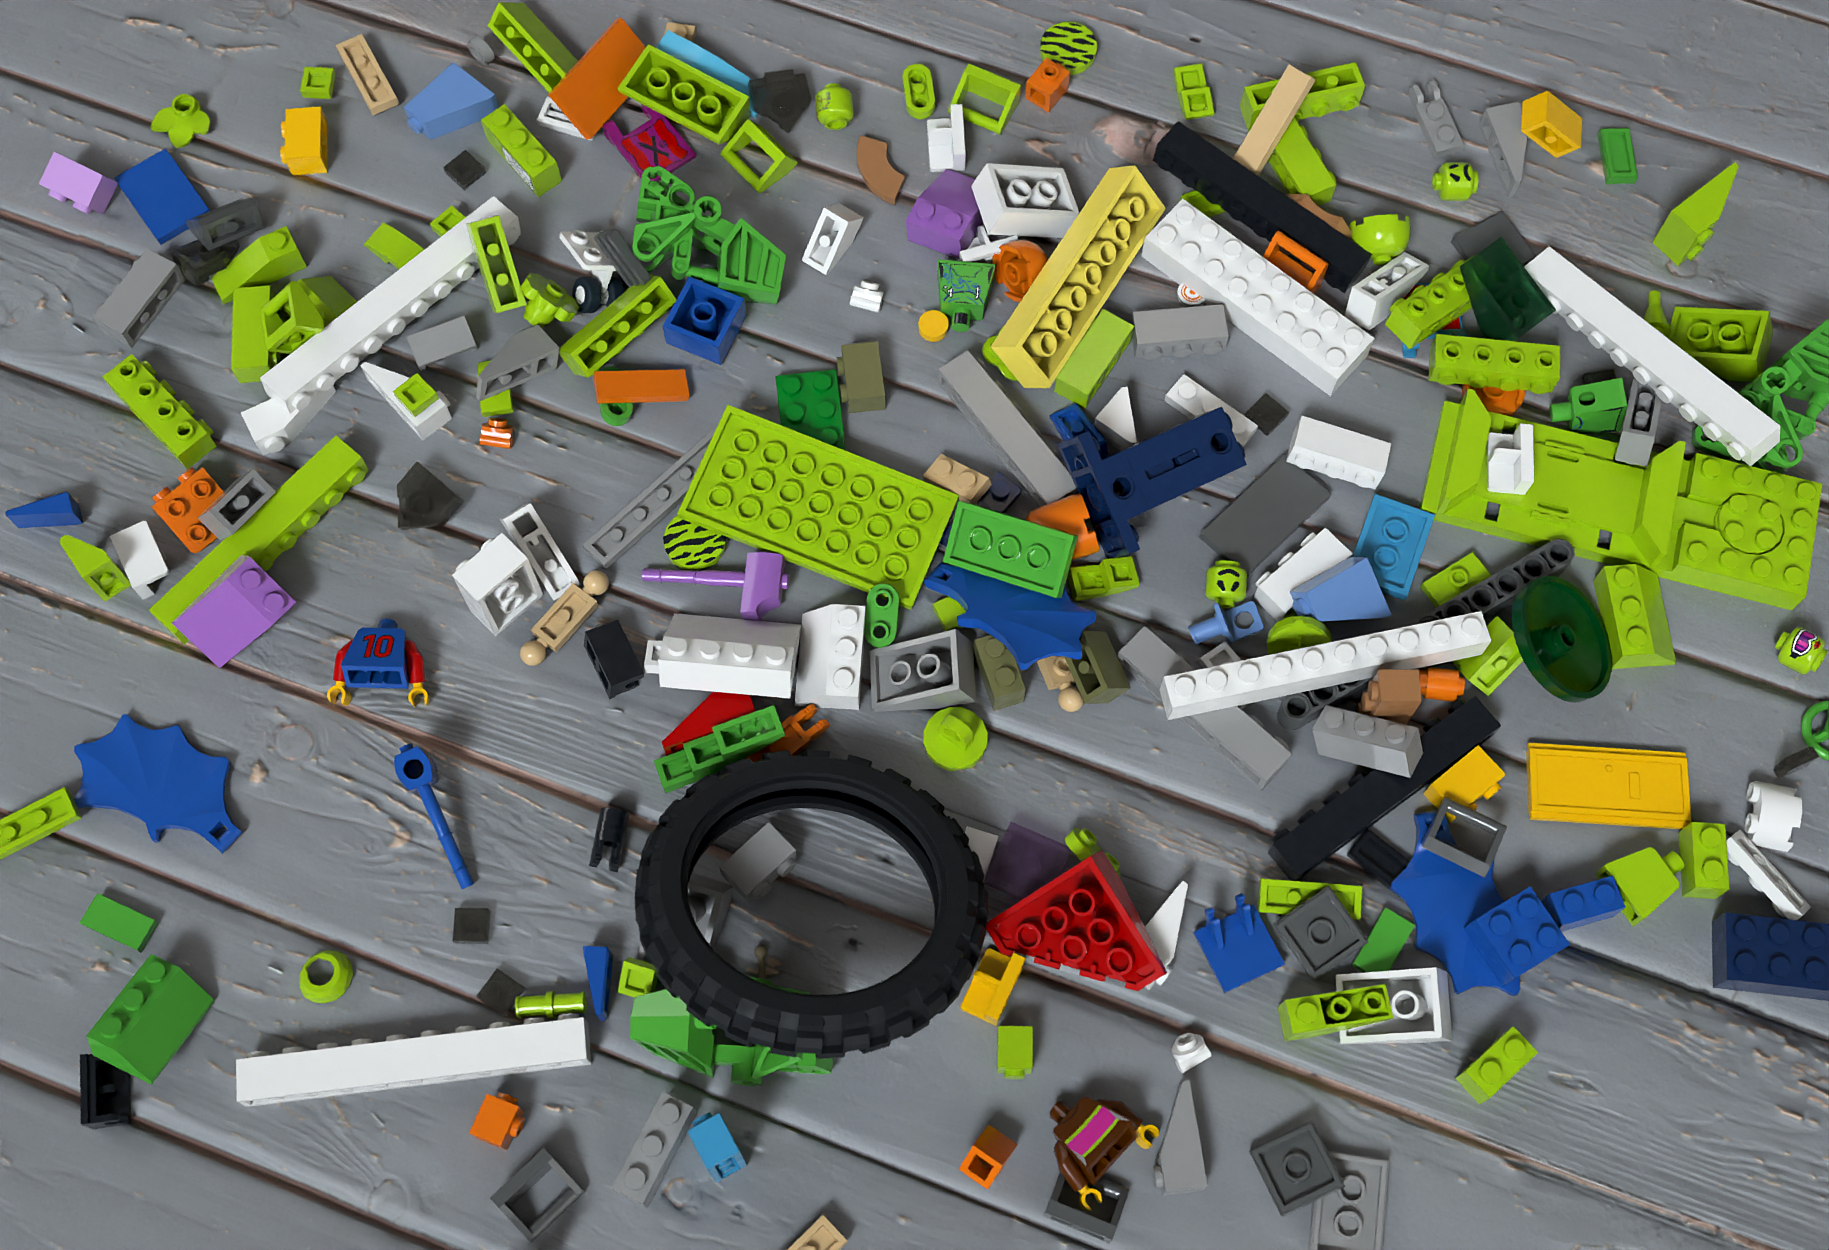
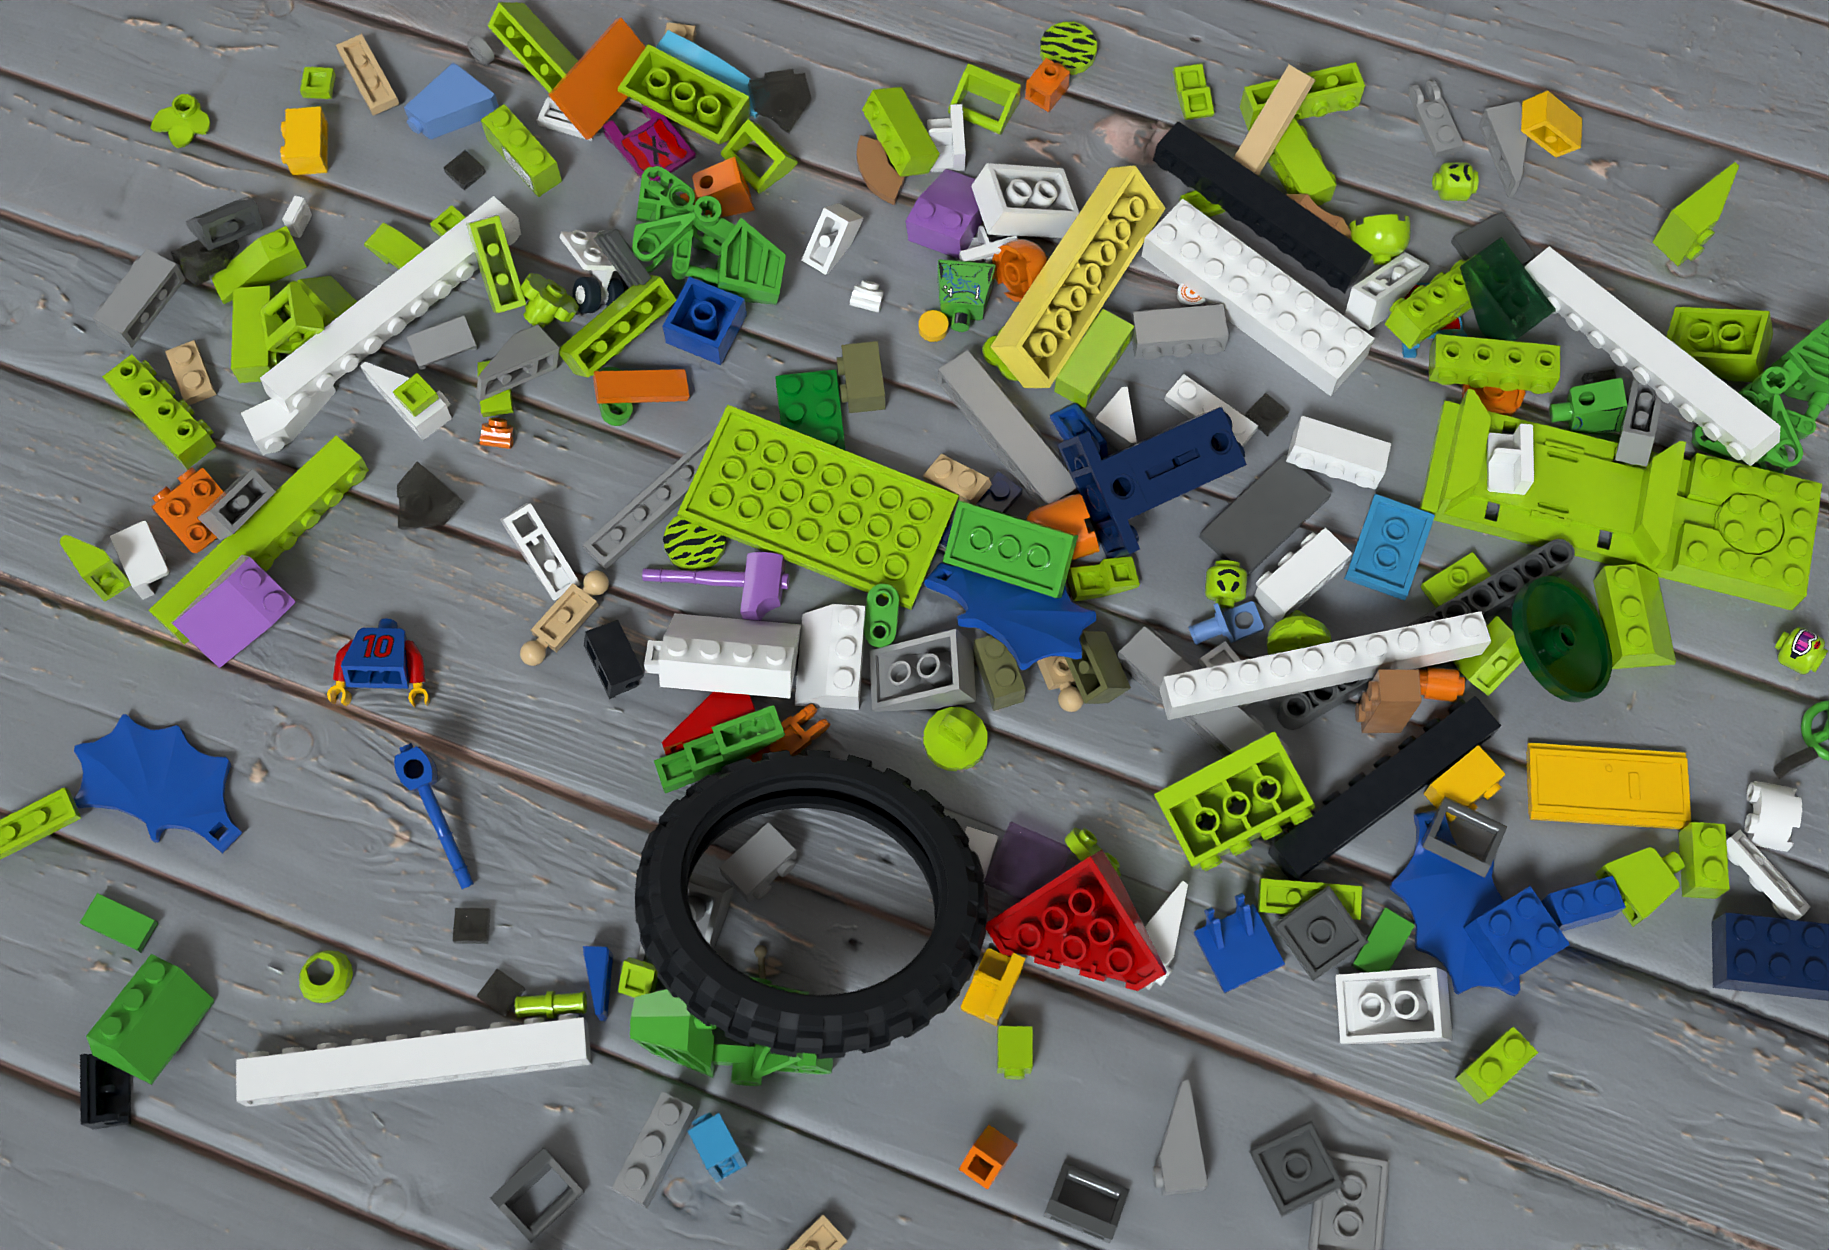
blue slope [5,492,83,528] -> none
lavender brick [39,152,118,215] -> none
blue tile [114,148,210,245] -> none
white brick [452,533,543,637] -> none
orange brick [469,1092,525,1151] -> none
black hinge [589,807,629,873] -> none
lime head [815,83,854,130] -> none
lime plate [902,64,935,119] -> none
lime tile [932,596,966,631] -> none
reddish brown torso [1049,1097,1159,1211] -> none
white plate [1171,1033,1212,1073] -> none
orange tile [1263,230,1328,294] -> none
lime slope [1277,984,1394,1042] -> none
medium blue slope [1290,557,1392,622] -> none
light grey brick [1312,705,1423,778] -> none
black tile [1346,829,1410,896] -> none
bright green tile [1597,128,1638,184] -> none
lime cone [1643,290,1671,337] -> none
none -> tan plate [165,340,217,405]
none -> white tile [282,195,312,238]
none -> orange torso [680,157,755,218]
none -> lime brick [862,87,940,177]
none -> lime brick [1154,731,1316,872]

